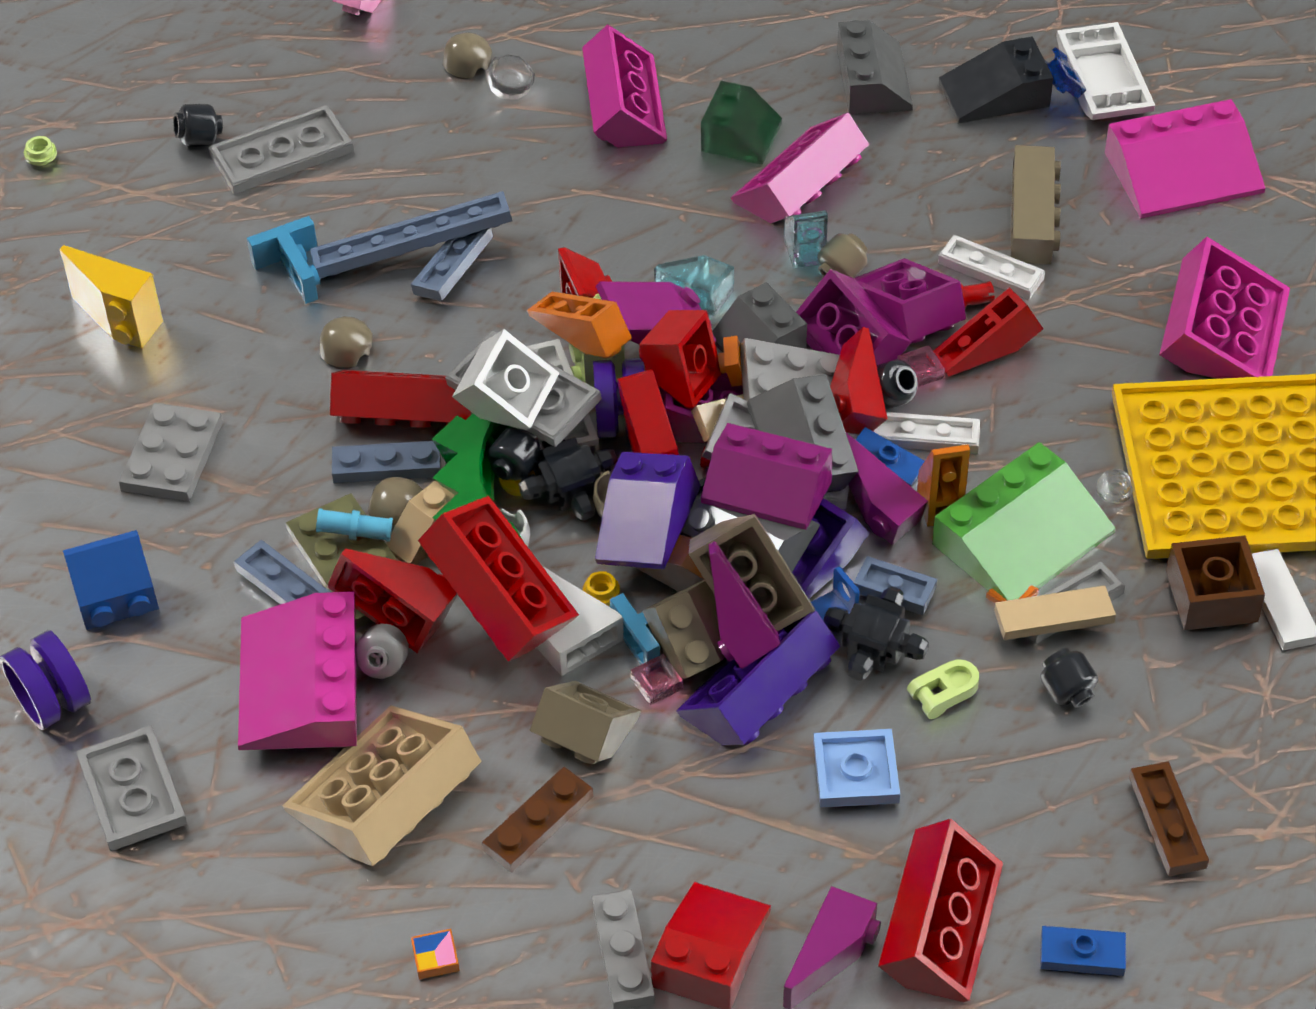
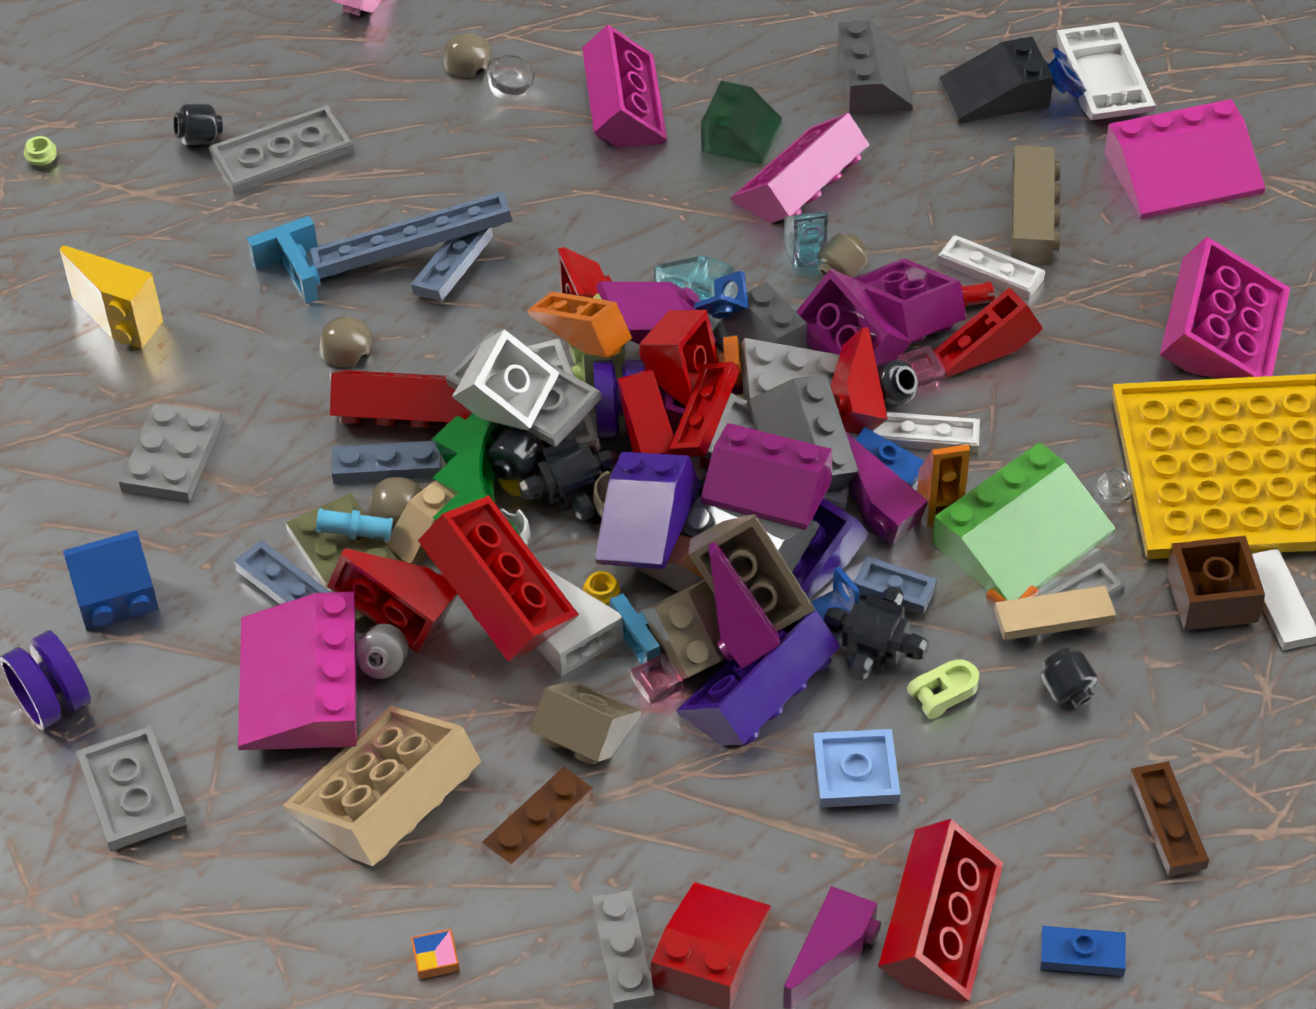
none -> red plate [669,361,740,457]
none -> blue bracket [694,271,749,319]

